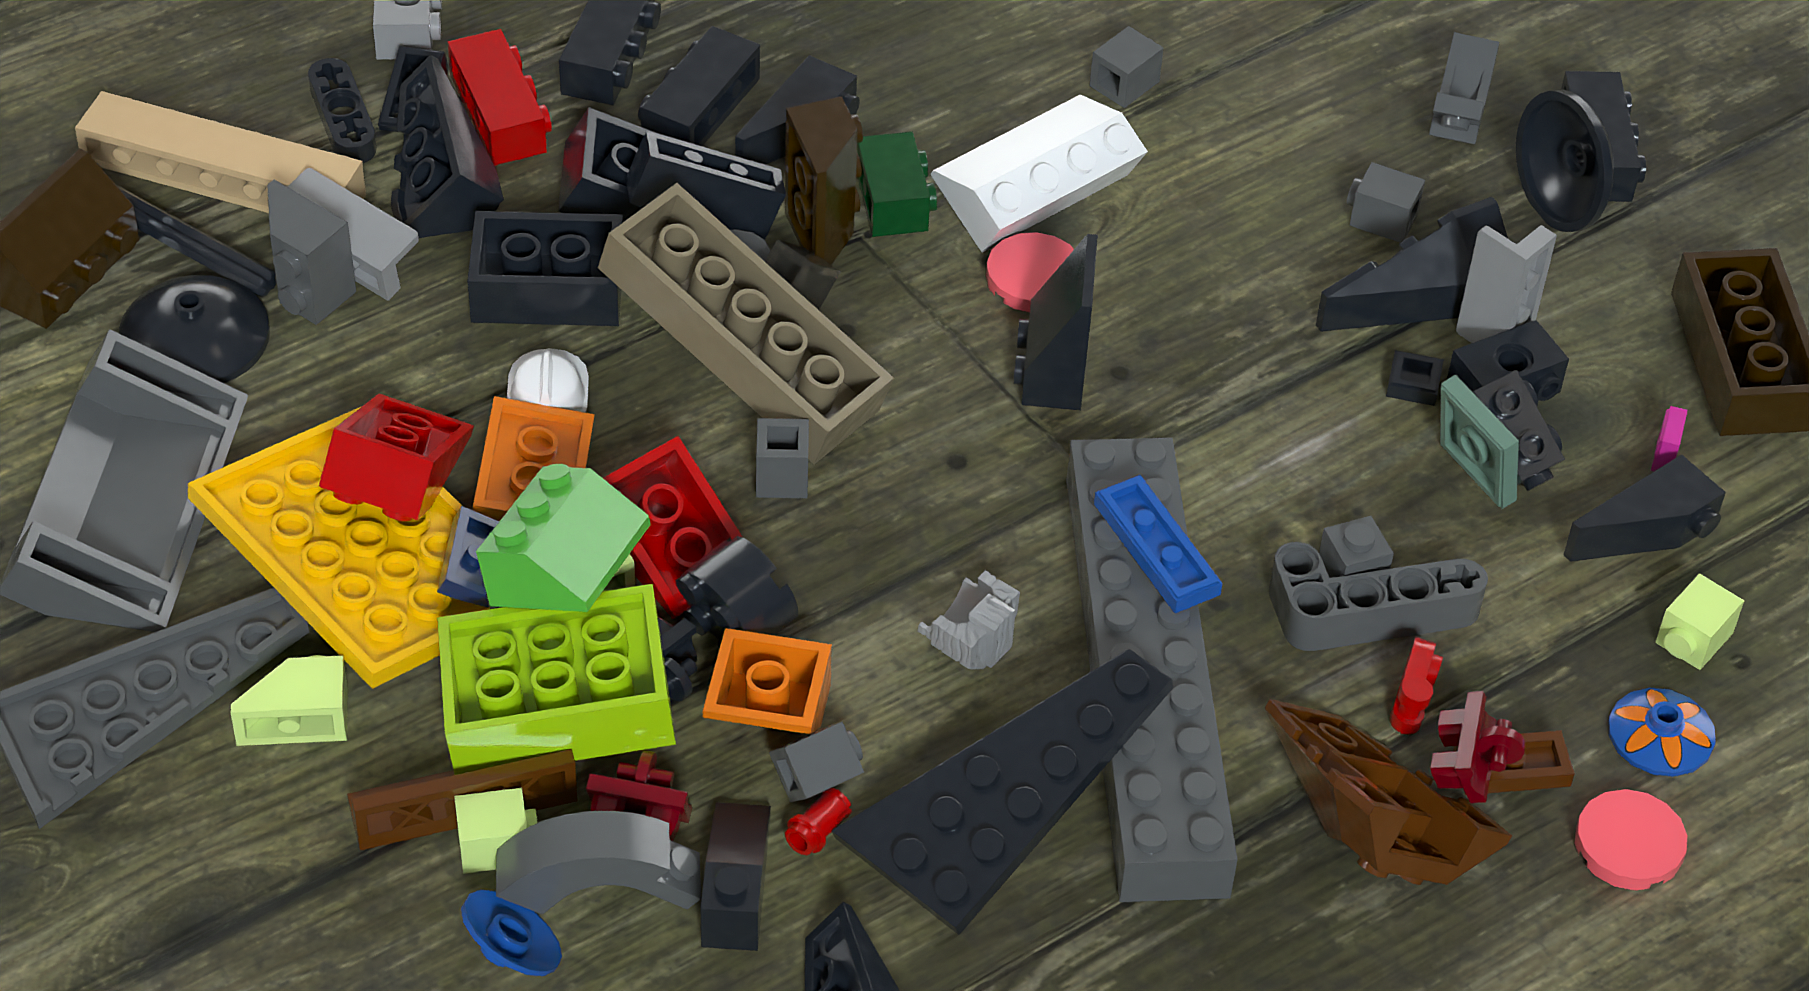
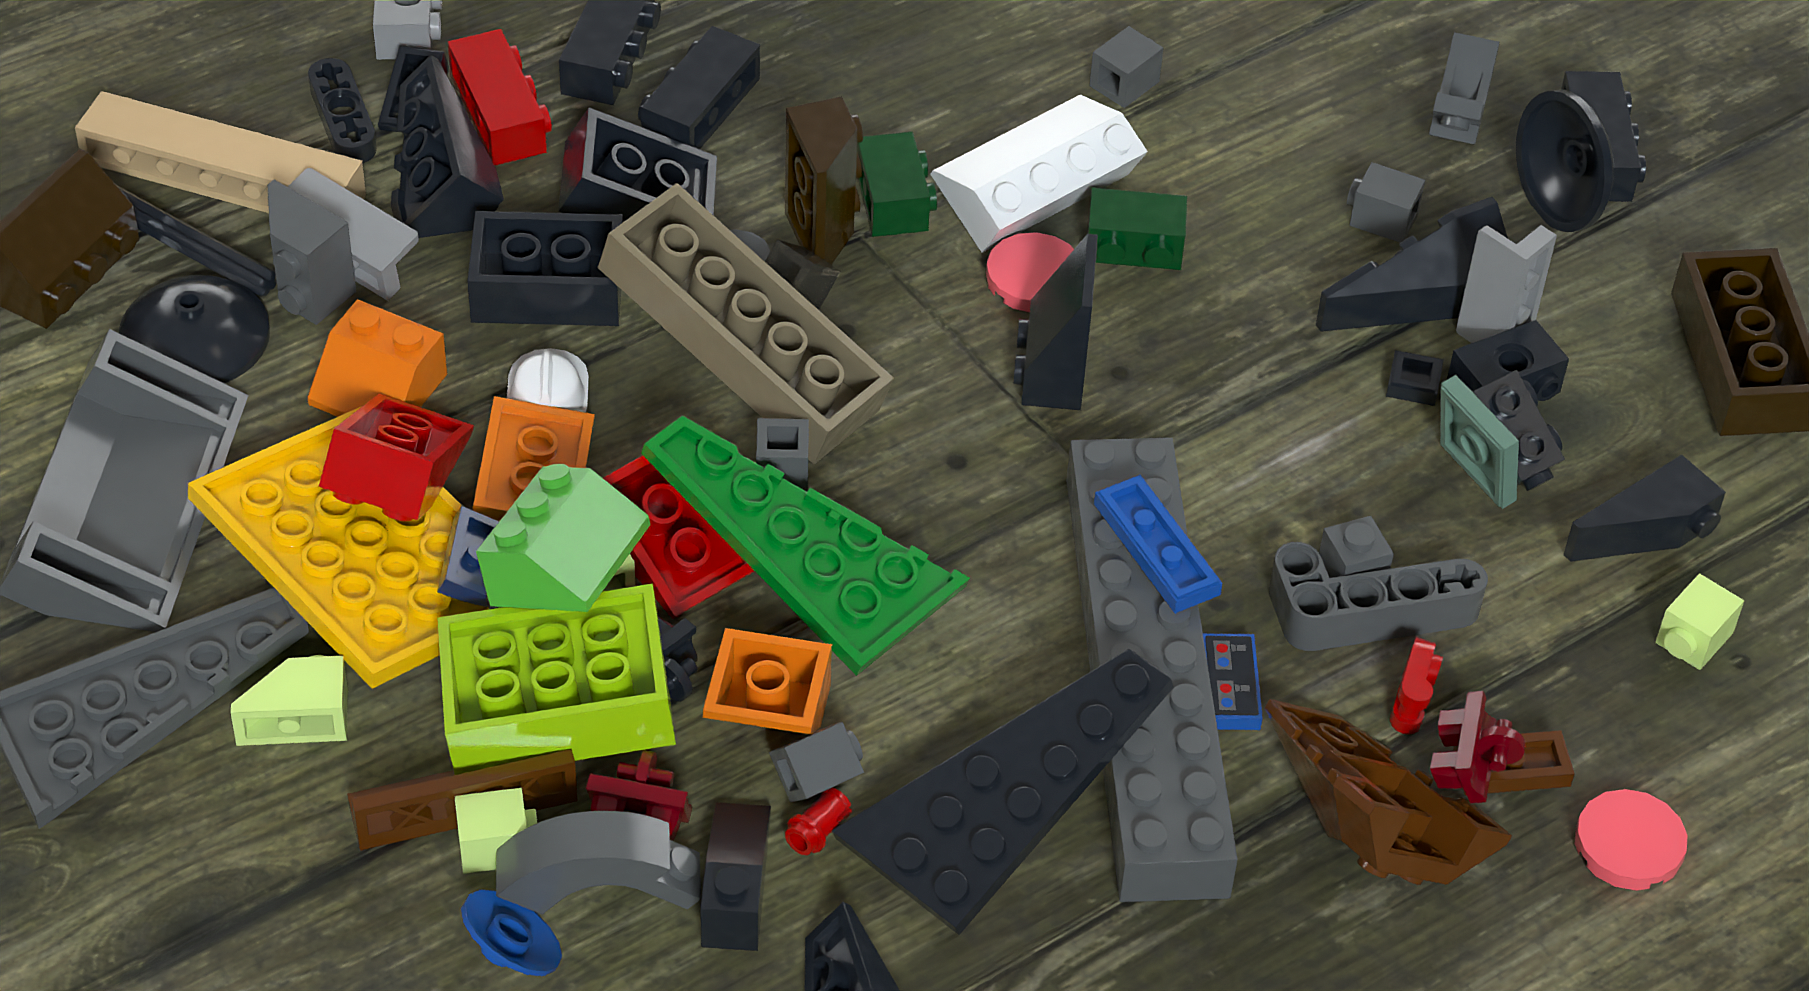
black brick [626,130,786,240] -> none
black brick [675,536,798,648] -> none
black slope [735,55,860,165] -> none
light grey hair [918,570,1020,669] -> none
blue dish [1608,688,1716,777] -> none
dark pink tile [1651,406,1688,472] -> none
none -> orange slope [308,299,447,417]
none -> green wing [641,416,970,676]
none -> dark green brick [1087,188,1187,270]
none -> tile [1203,634,1263,730]

